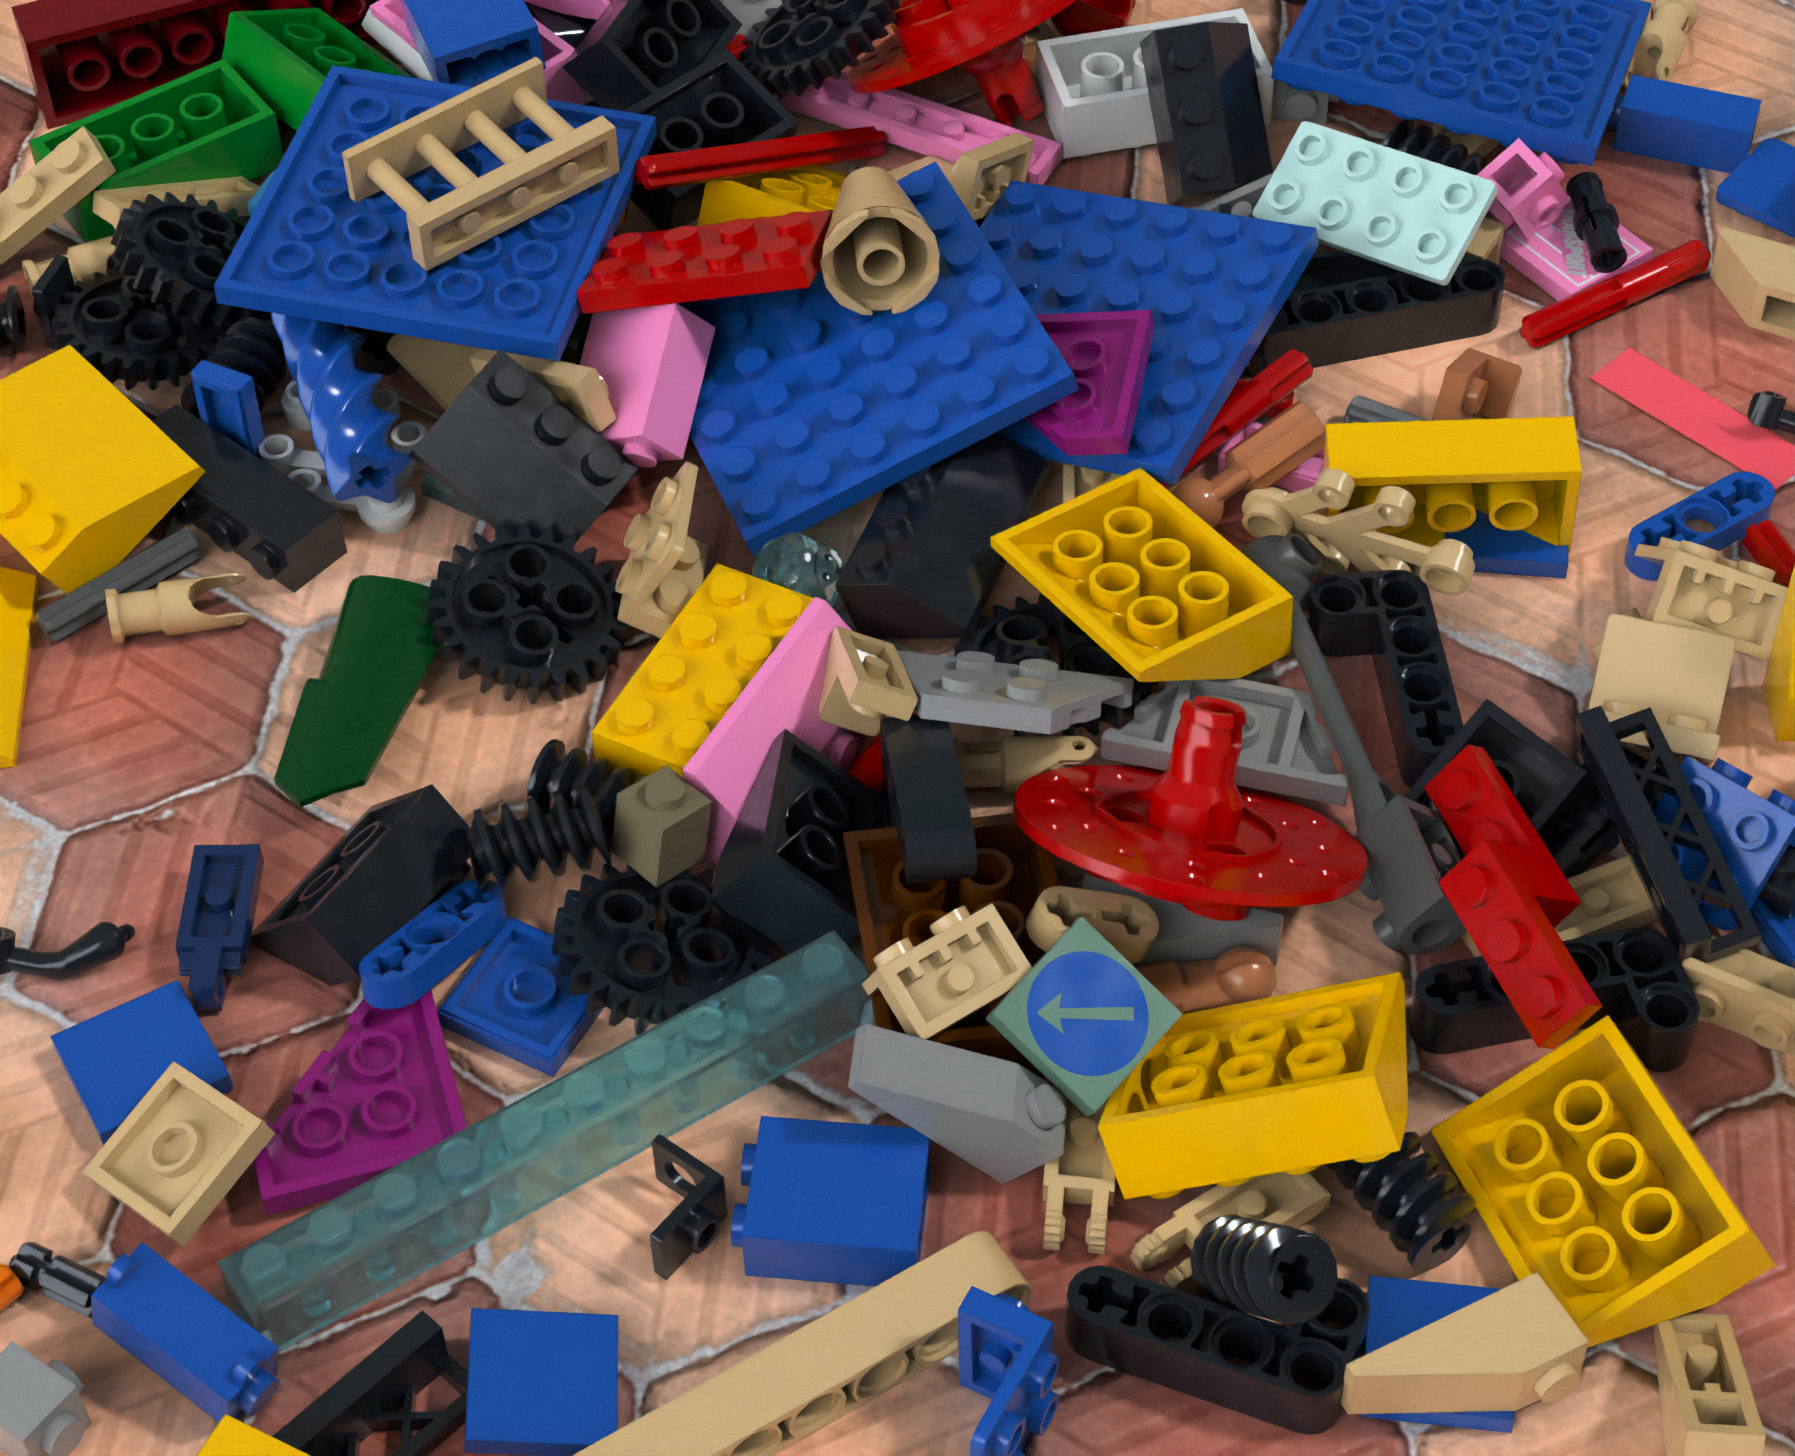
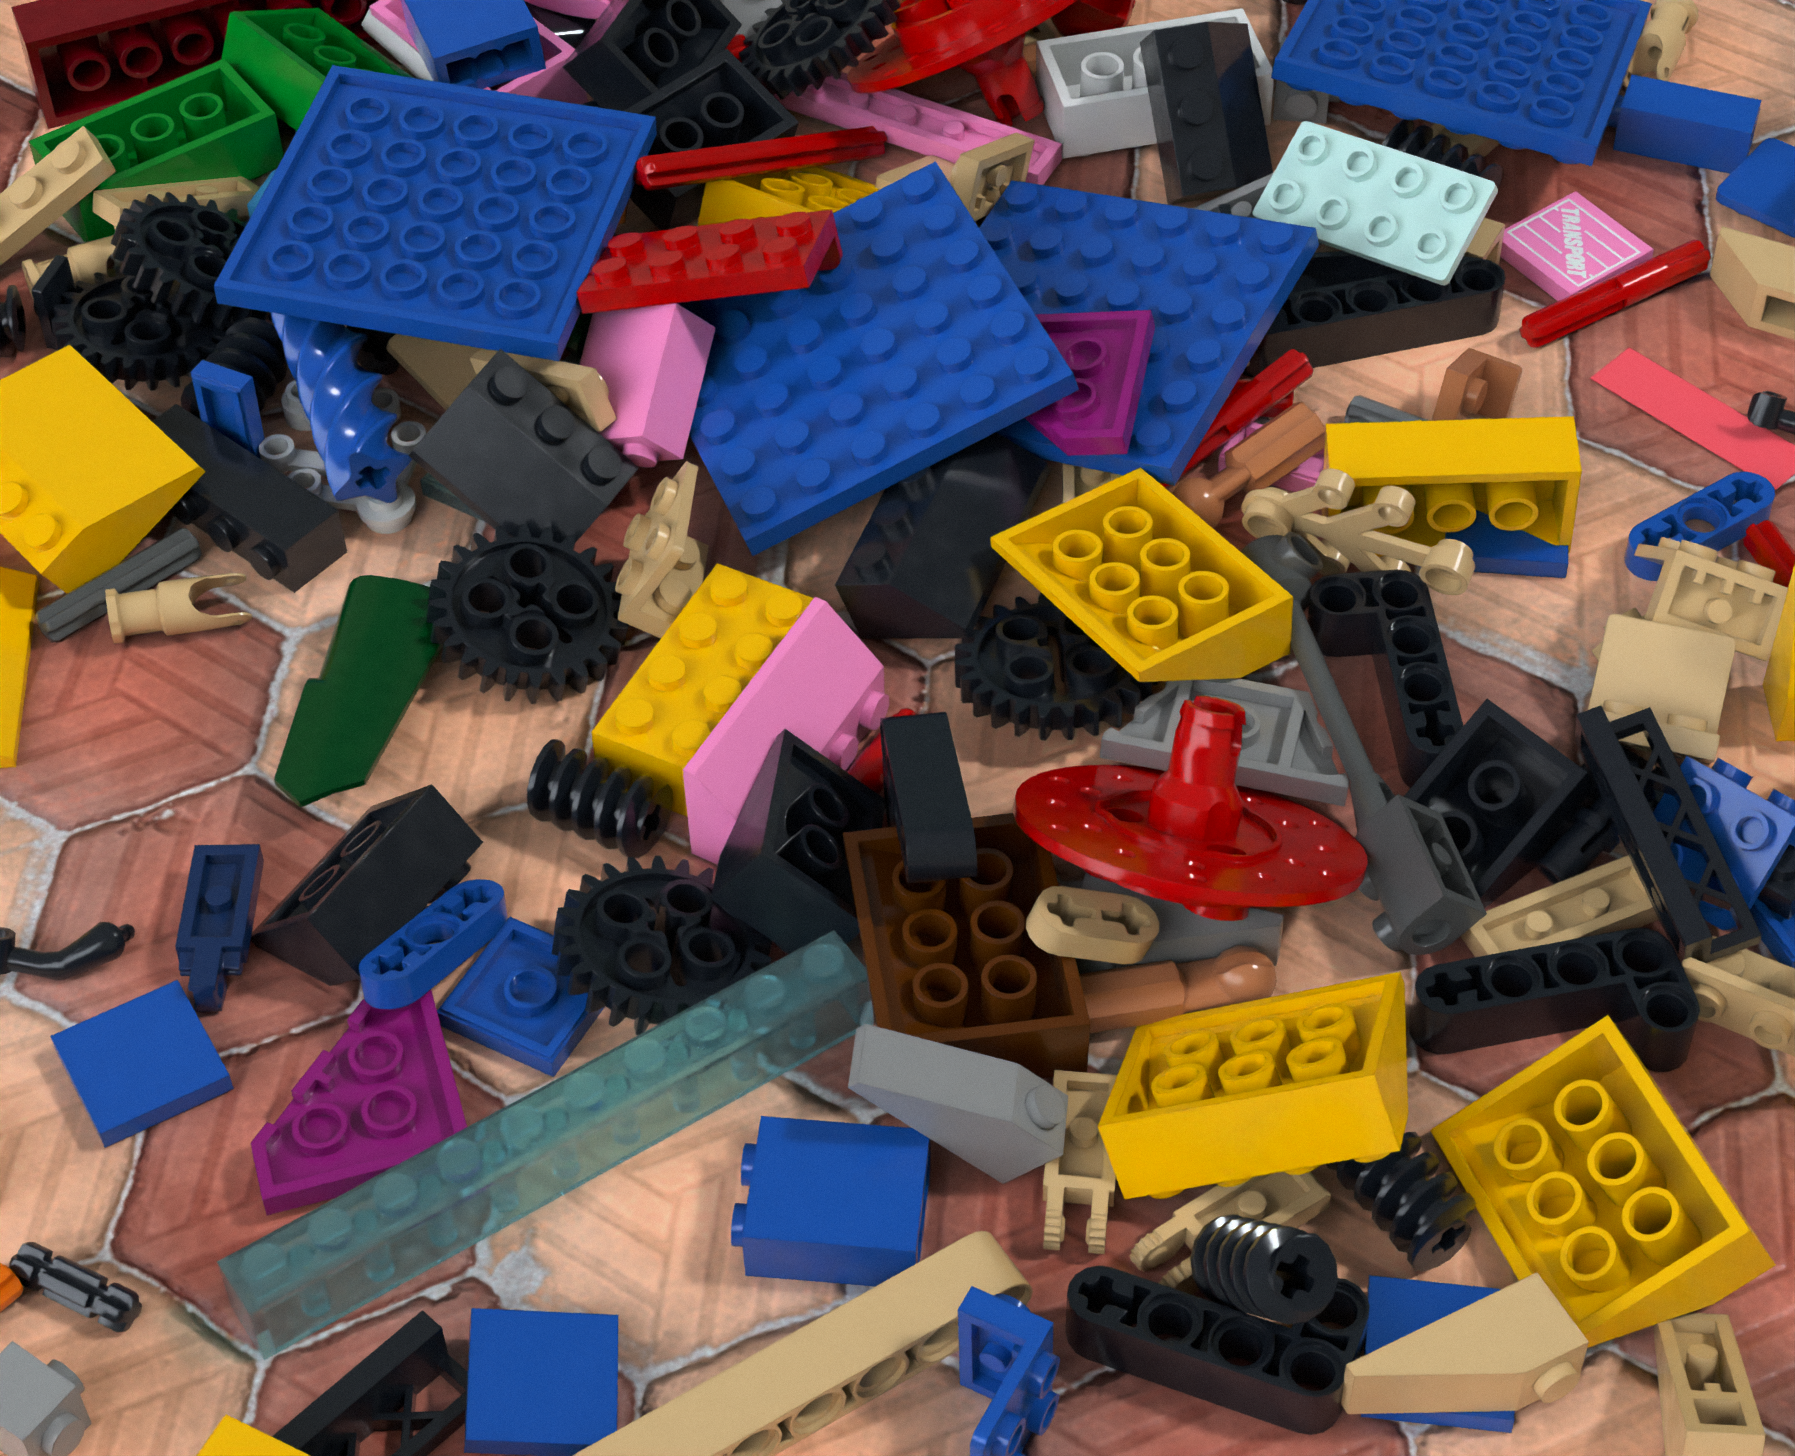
tan plate [82,1061,276,1247] -> none
blue brick [91,1242,279,1423] -> none
tan fence [342,57,620,271] -> none
black piece [467,784,613,894] -> none
dark tan brick [611,765,712,888] -> none
black bracket [650,1134,728,1280] -> none
clear light blue head [753,532,844,608] -> none
tan slope [818,626,918,736] -> none
tan cone [820,167,940,316] -> none
tan bracket [862,903,1032,1040] -> none
light grey wing [897,650,1134,735] -> none
tan piece [952,735,1095,793] -> none
tile [985,916,1182,1117] -> none
red bracket [1424,745,1602,1049] -> none
bright pink brick [1476,138,1570,239] -> none
black pin [1566,172,1627,273] -> none

